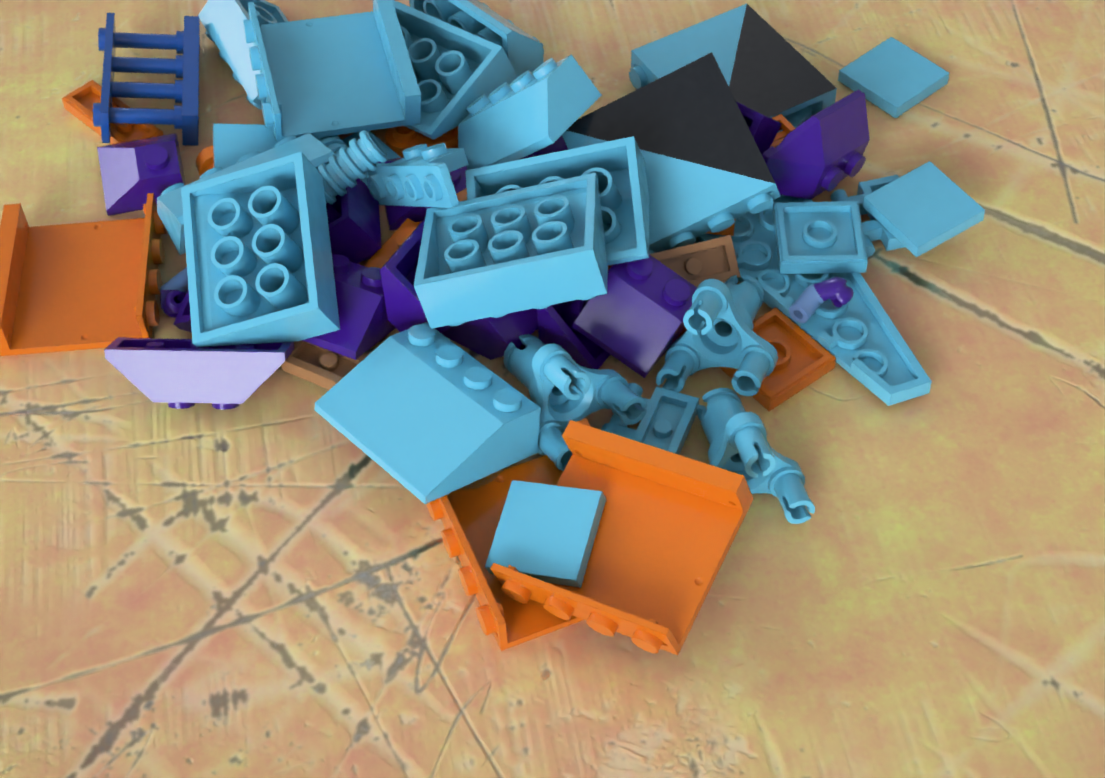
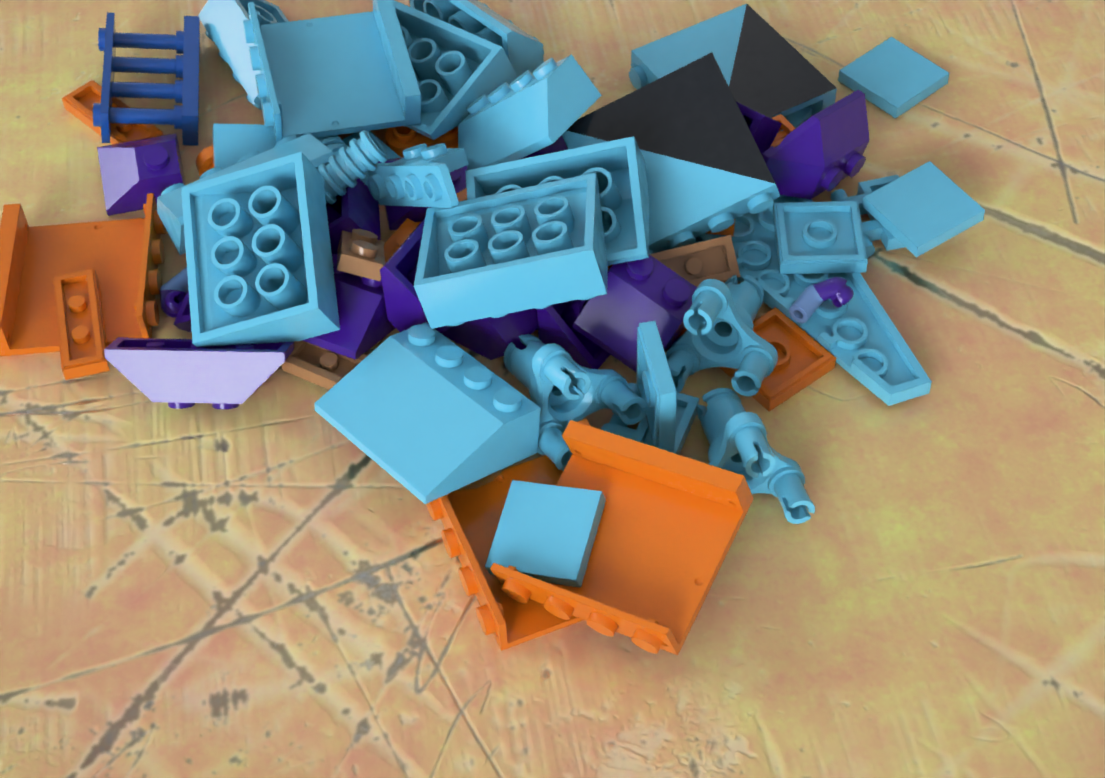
none -> orange tile [52,268,110,380]
none -> medium nougat plate [337,229,385,281]
none -> medium azure tile [636,321,677,452]

